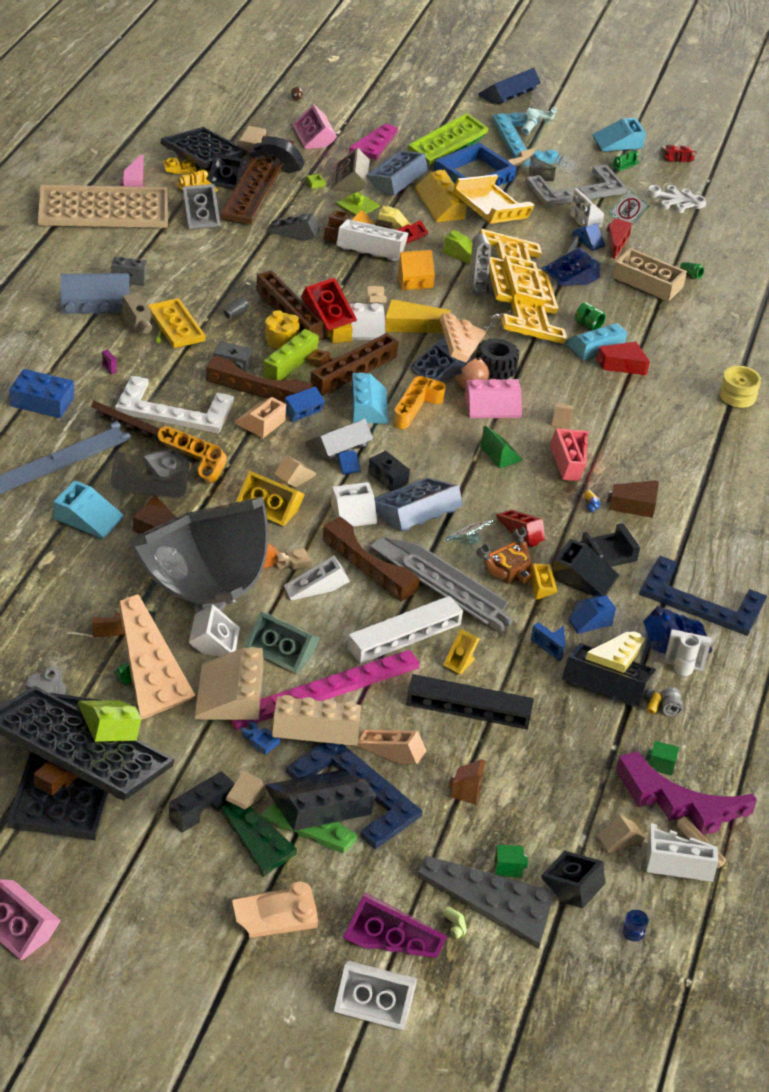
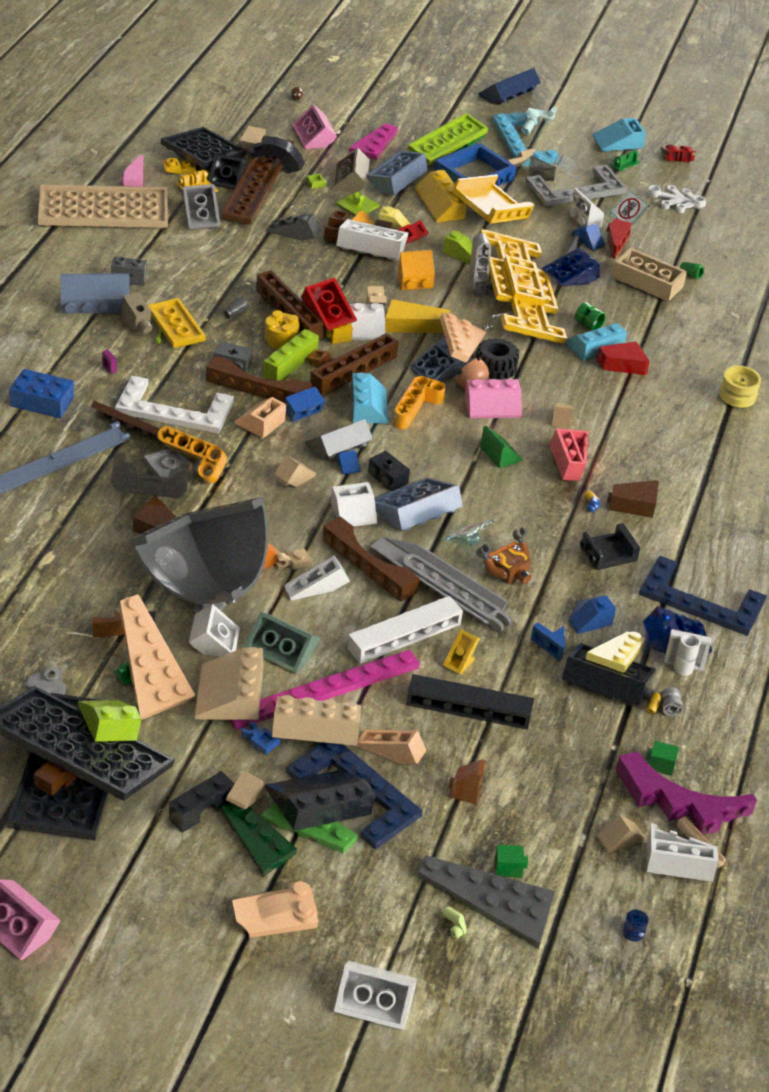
medium azure slope [53,480,124,539] -> none
yellow slope [236,470,305,526] -> none
magenta wedge [343,892,447,958] -> none
red slope [496,509,545,547] -> none
yellow slope [529,563,557,599] -> none
black slope [541,851,606,909] -> none
black slope [552,538,619,596] -> none

